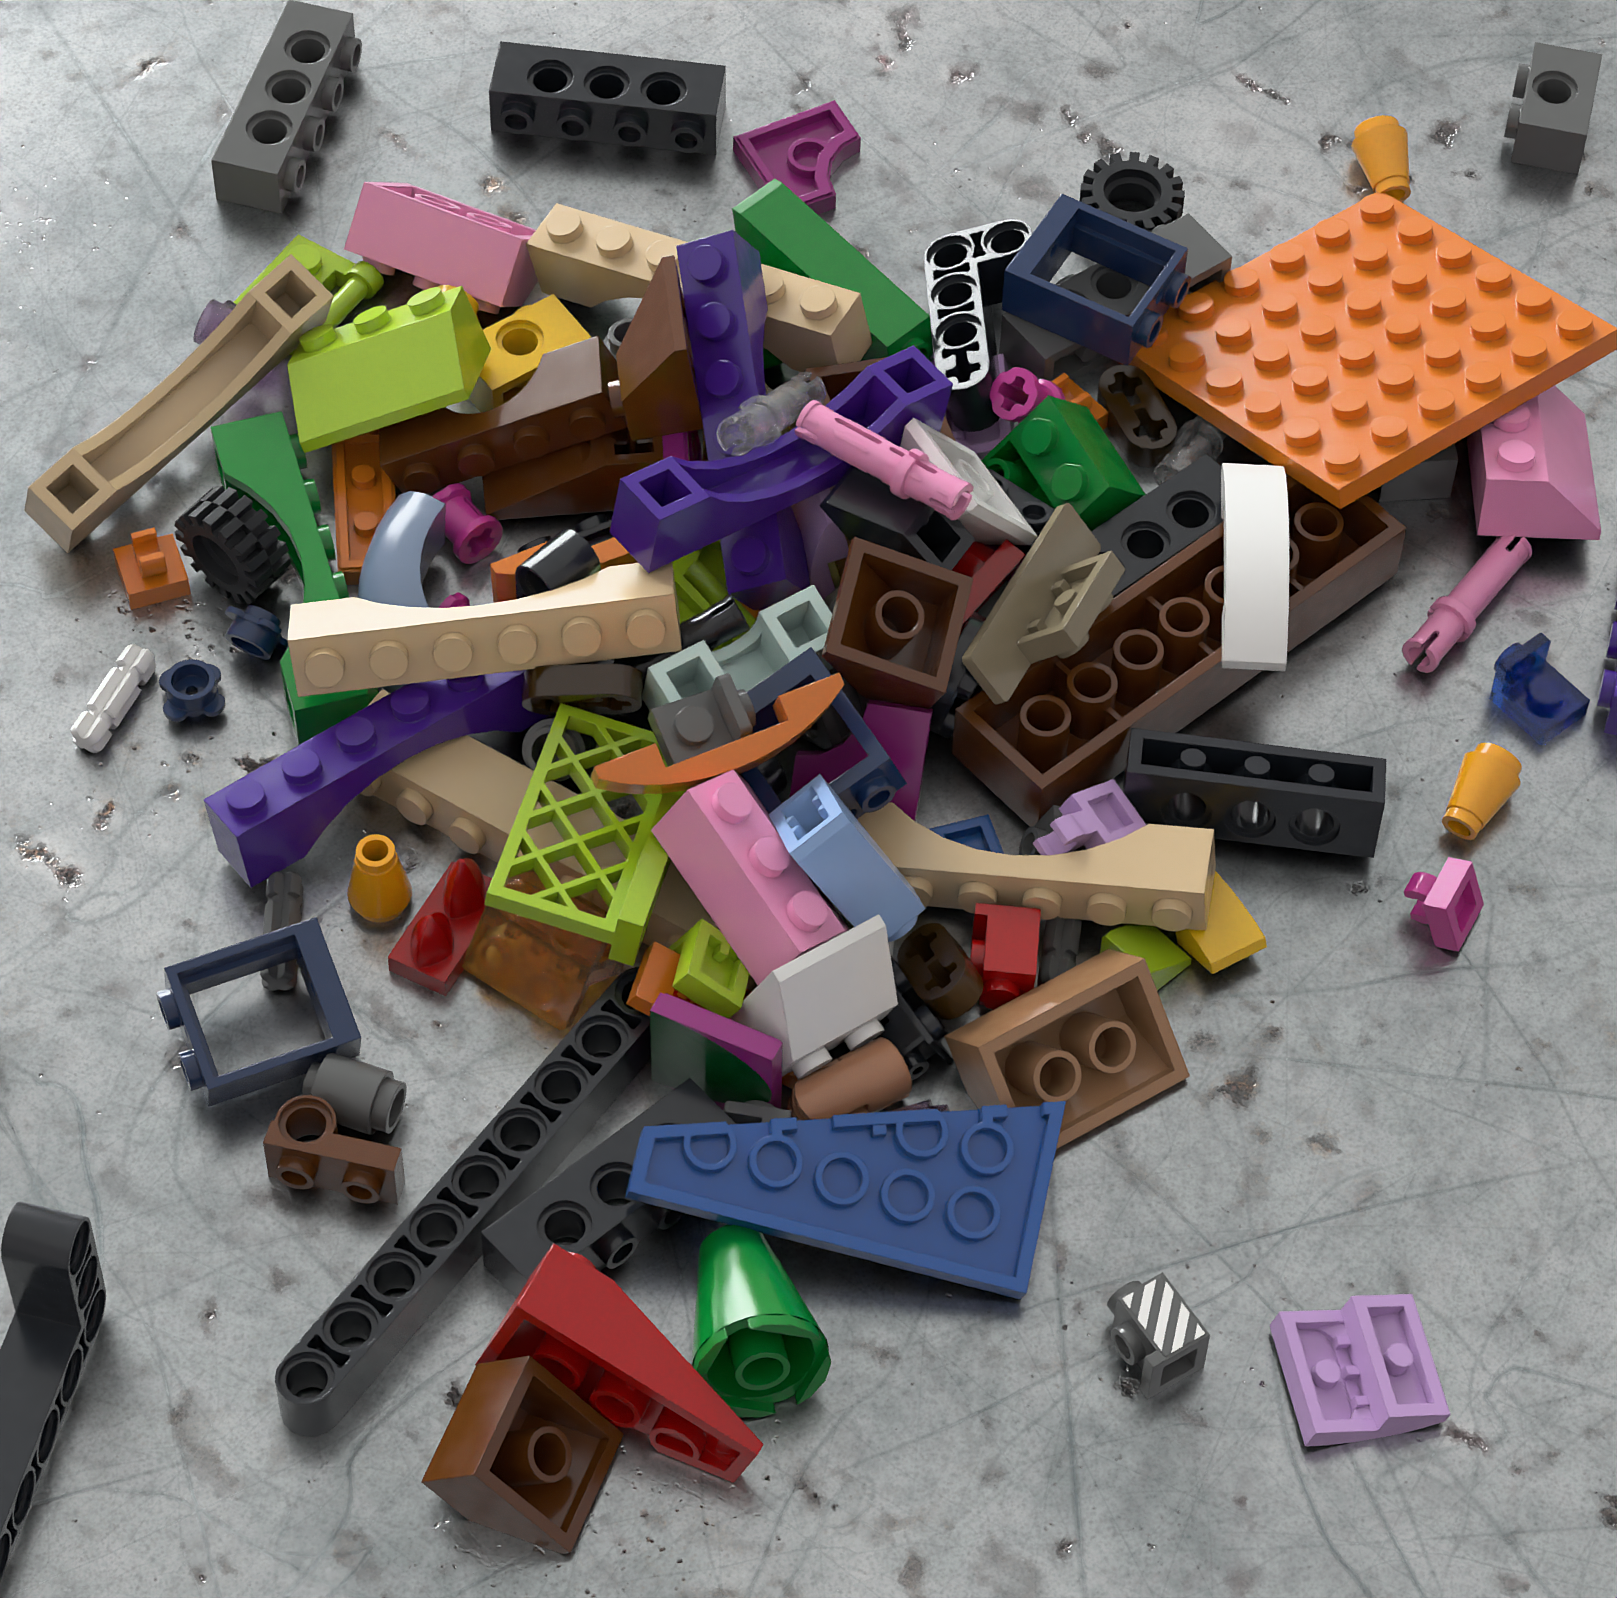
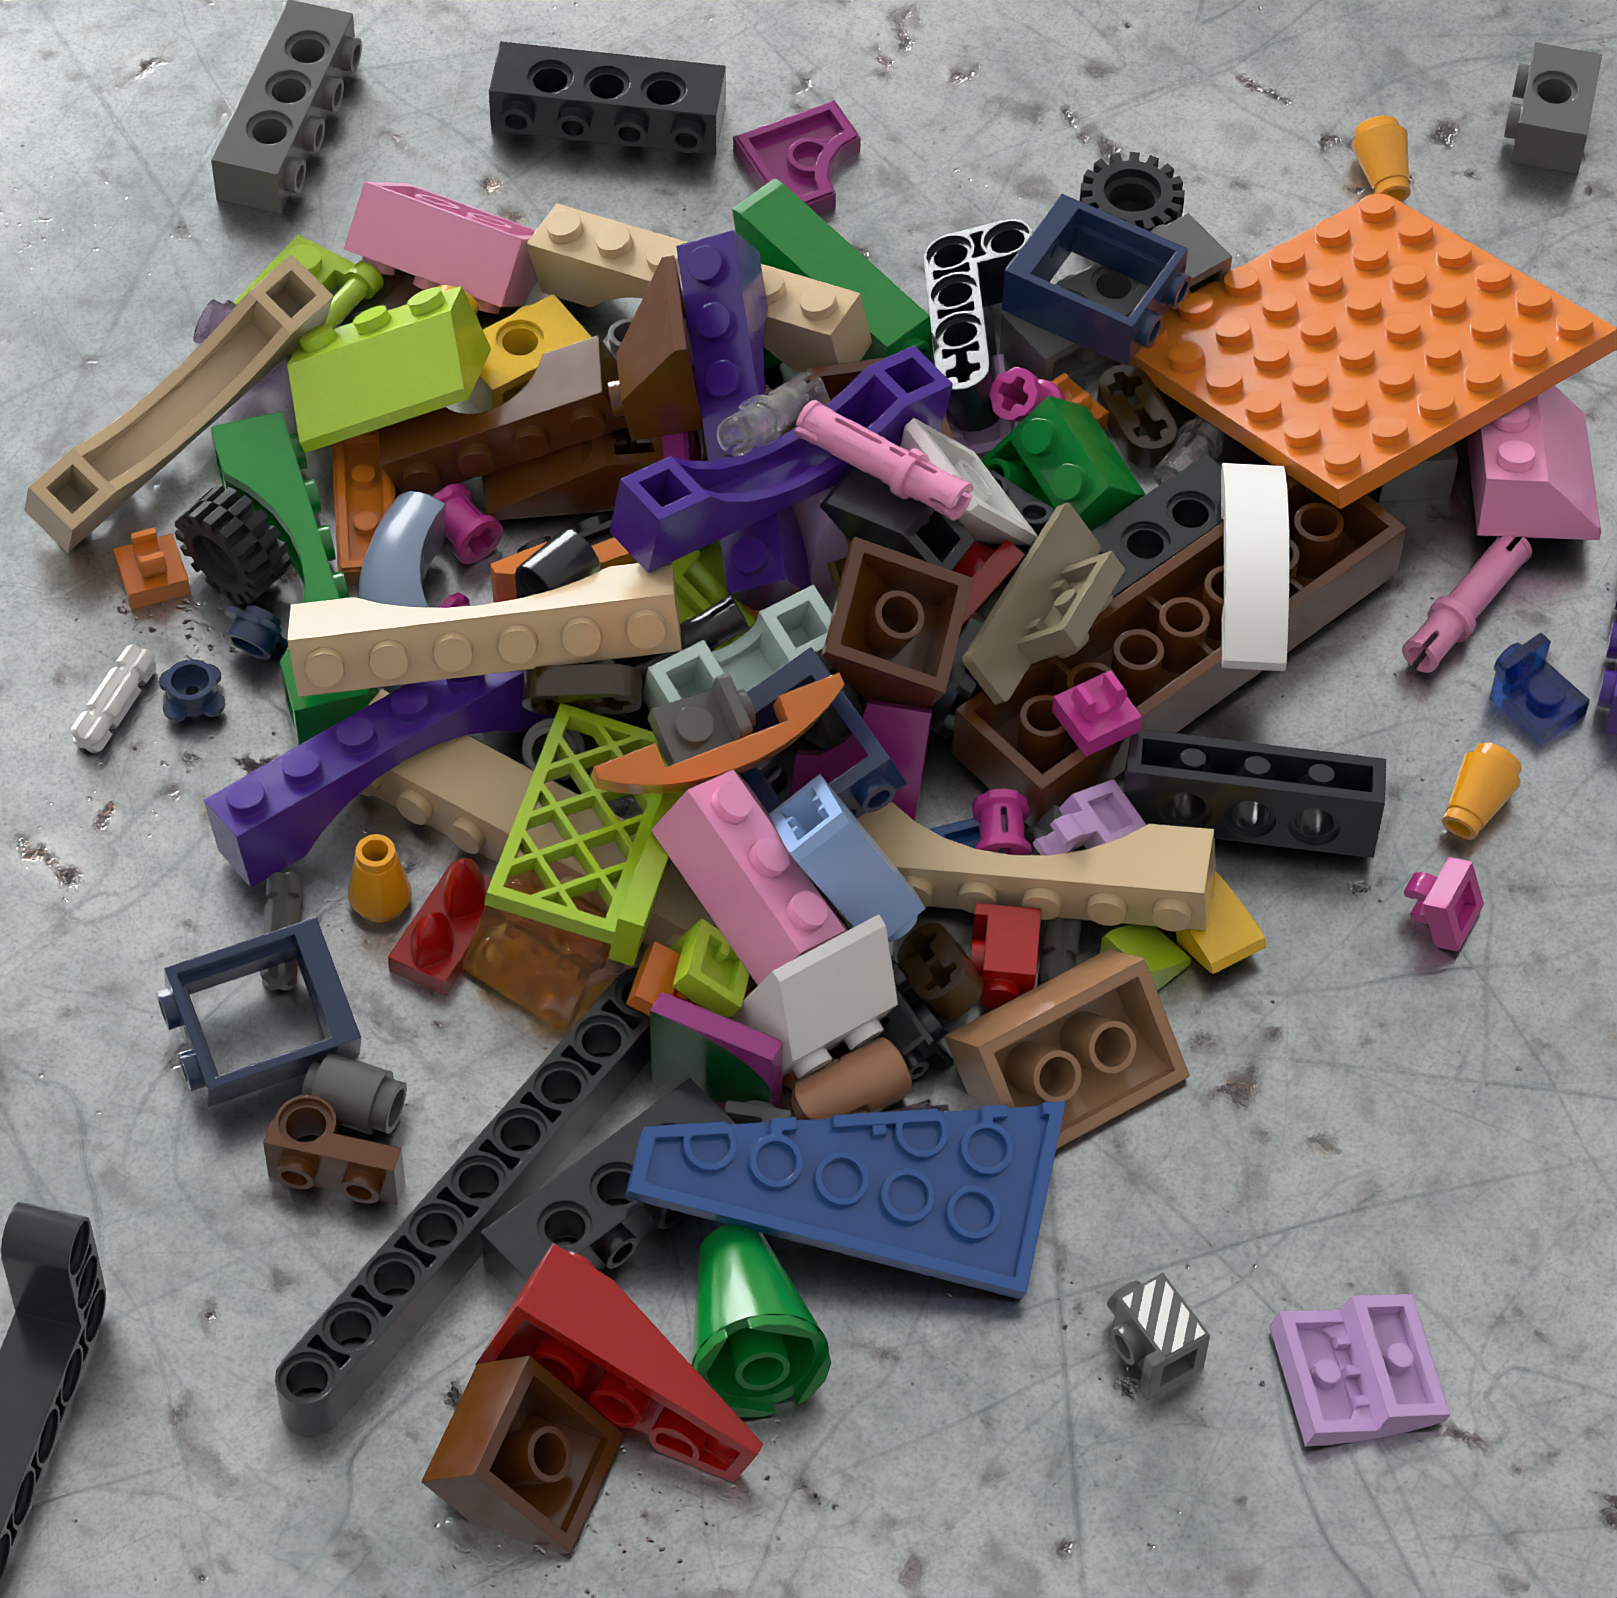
none -> dark pink bush [972,789,1032,855]
none -> dark pink tile [1052,670,1142,757]

